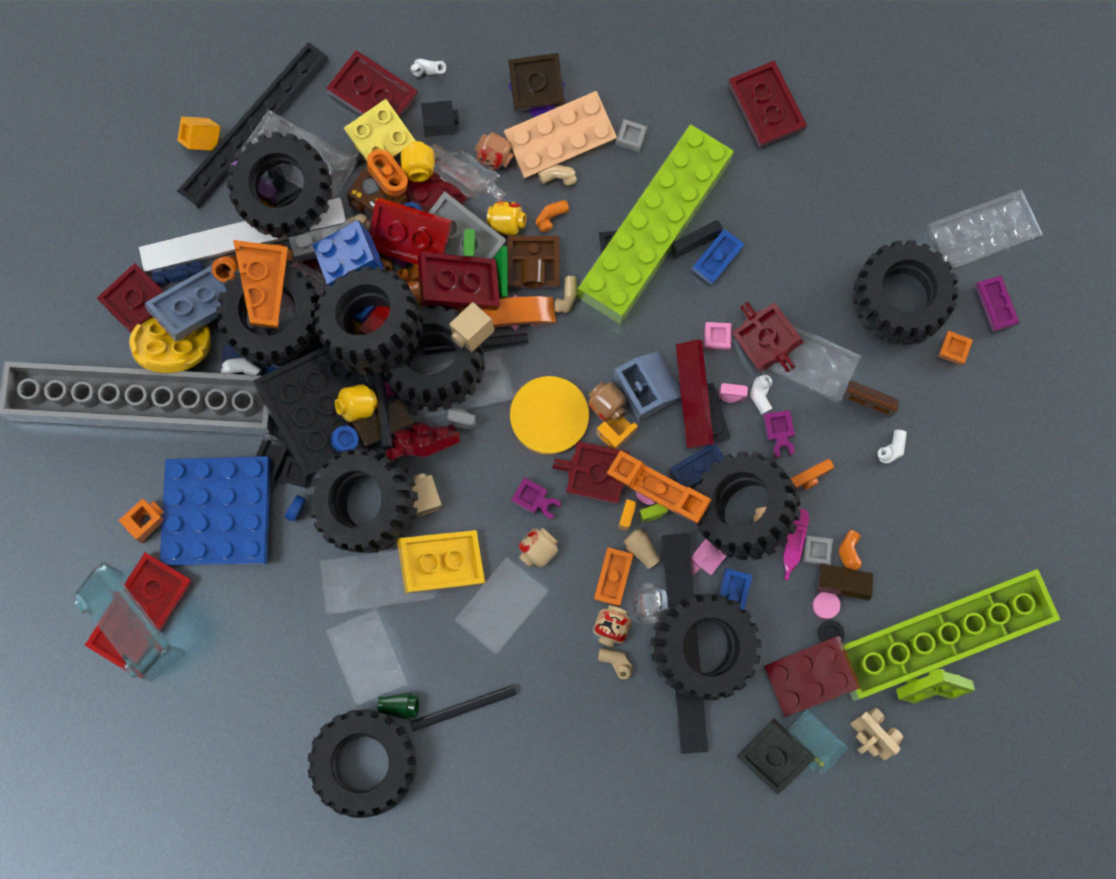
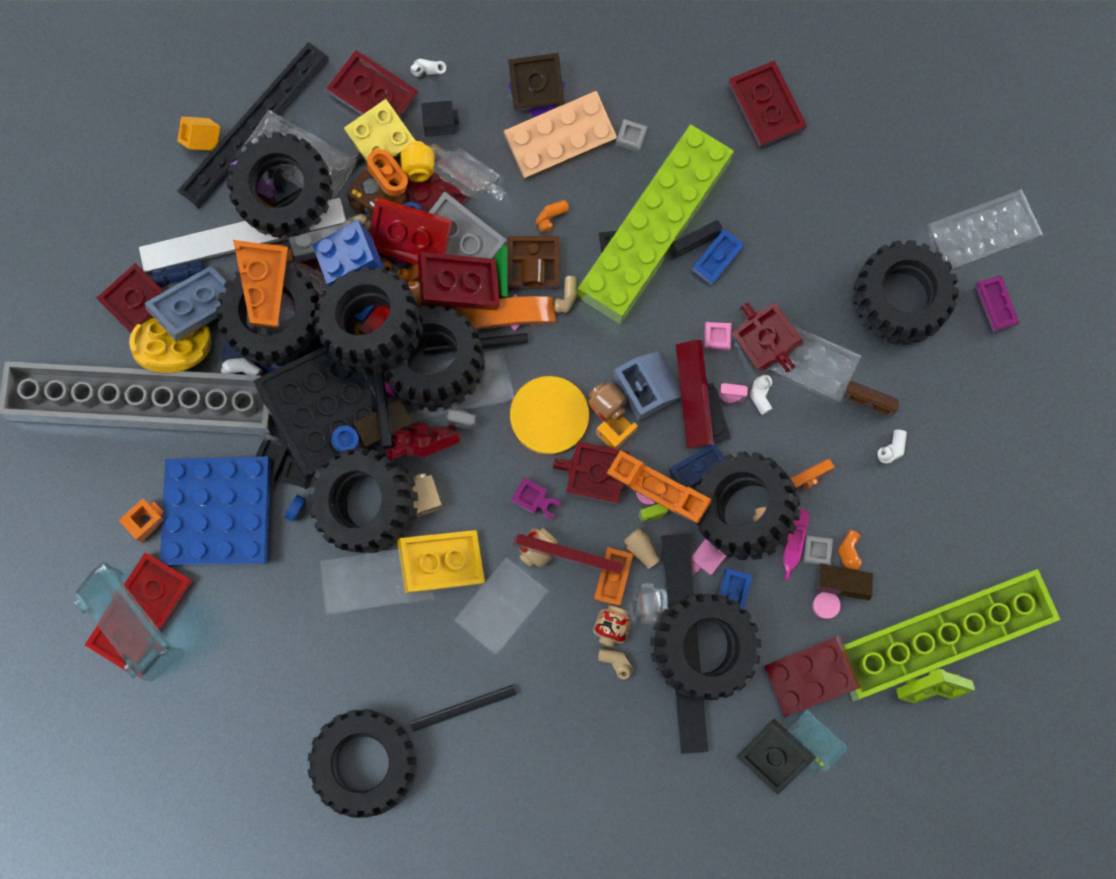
orange cone [212,255,238,282] -> none
clear plate [325,608,408,706] -> none
yellow head [335,385,377,422] -> none
dark green cone [377,692,419,720] -> none
tan brick [449,302,495,352] -> none
bright green tile [463,229,476,257] -> none
nougat head [474,132,514,171] -> none
yellow head [487,201,526,236] -> none
tan arm [538,165,577,186] -> none
light orange tile [618,499,636,531] -> none
magenta plate [763,410,795,459] -> none
black tile [816,620,845,643] -> none
tan hips [850,708,903,761] -> none
orange plate [937,330,973,366] -> none
none -> dark red tile [511,534,622,575]

